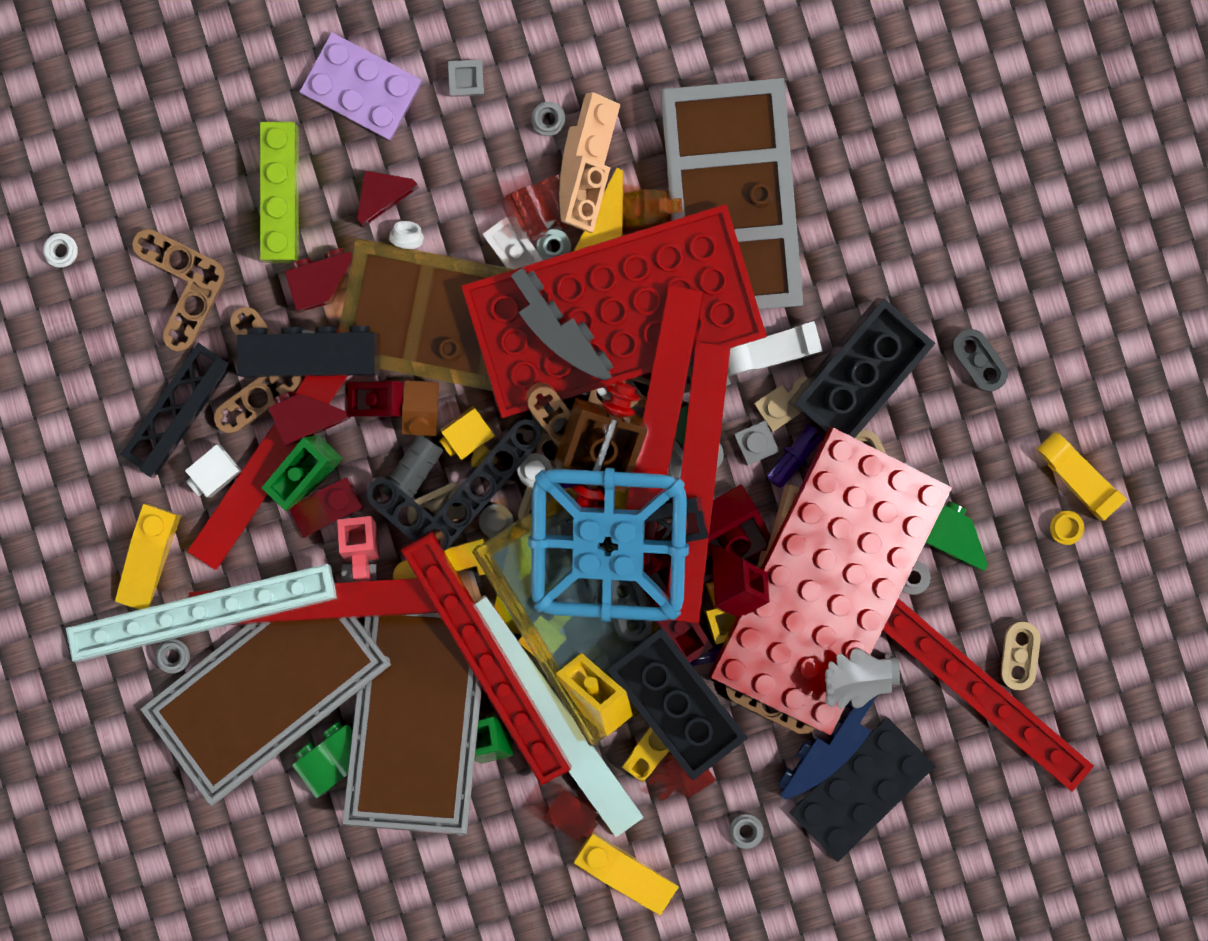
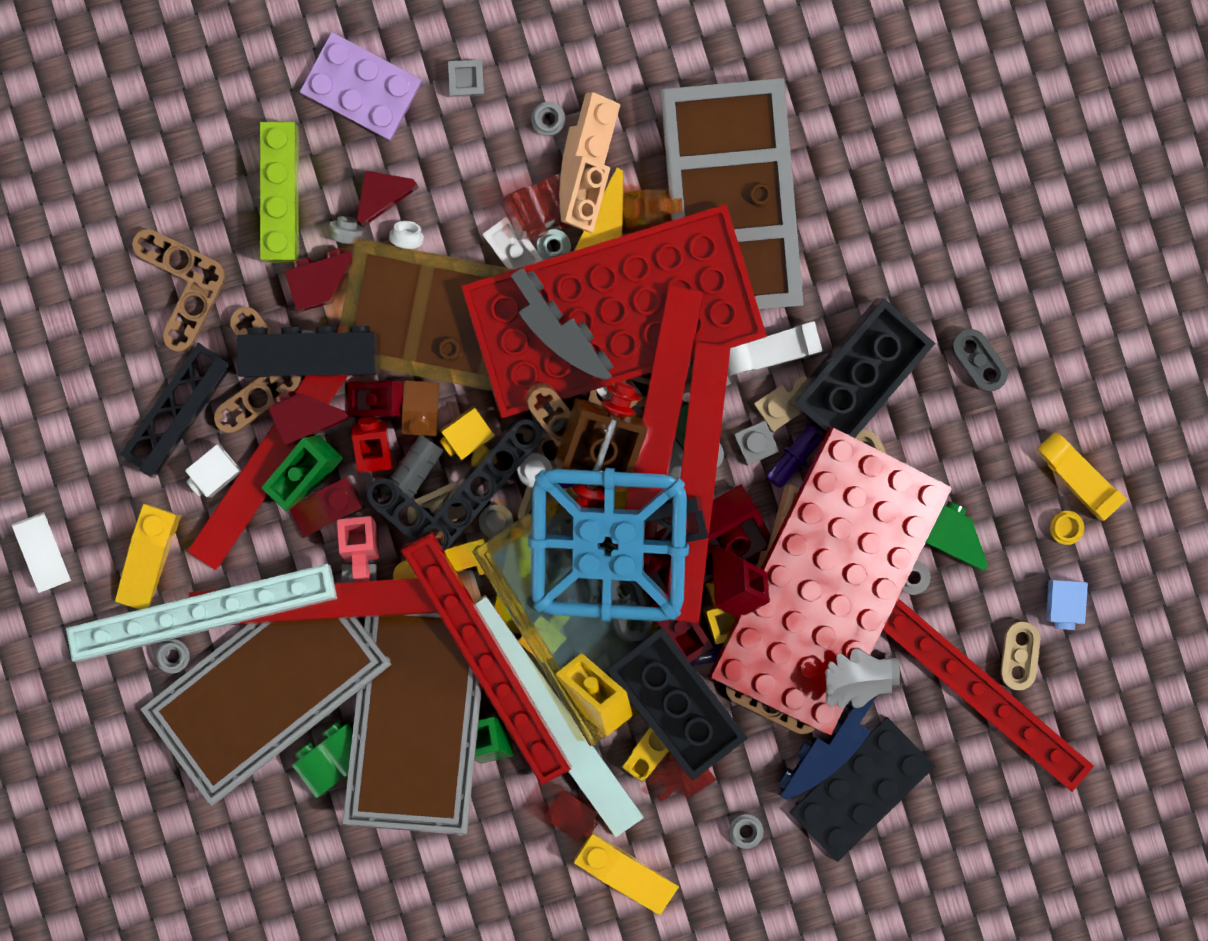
white plate [43,233,78,268] -> none
none -> white slope [11,512,71,593]
none -> light grey plate [329,216,363,244]
none -> red brick [352,416,392,473]
none -> light blue brick [1046,580,1088,630]

